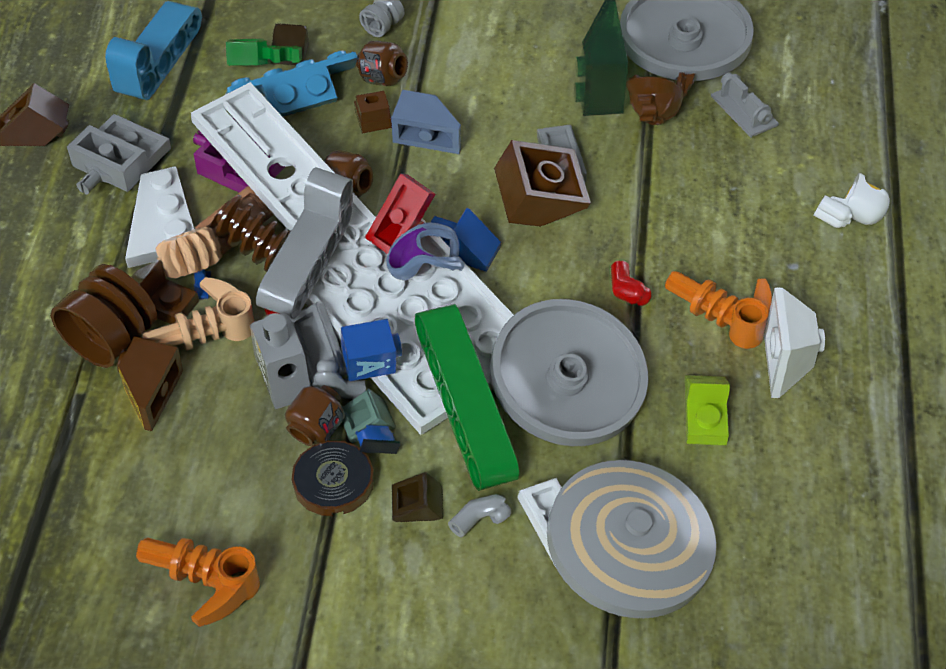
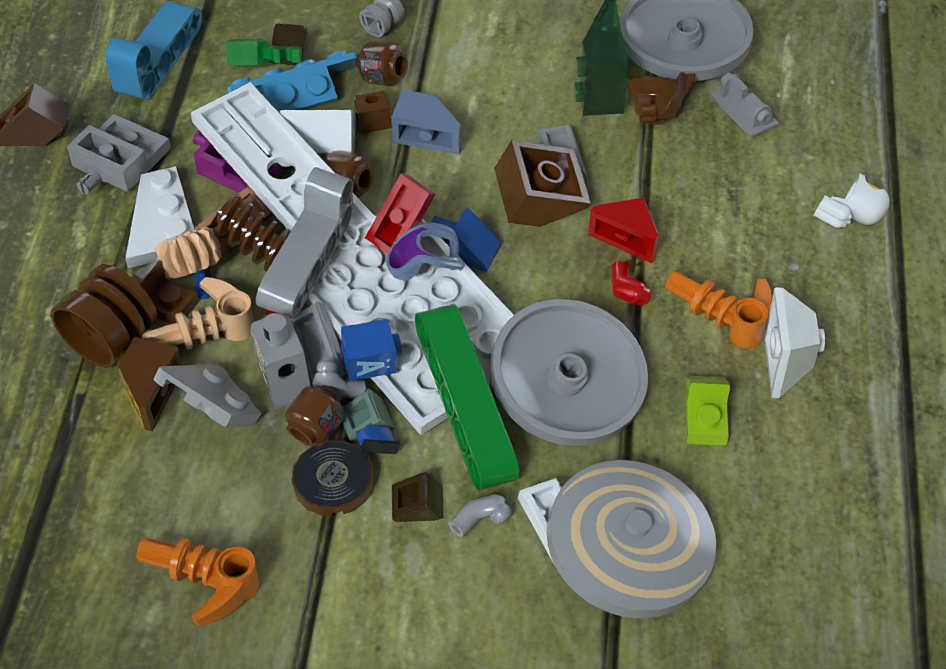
none -> light grey wing [154,363,261,428]
none -> white slope [280,110,356,158]
none -> red slope [588,197,659,264]

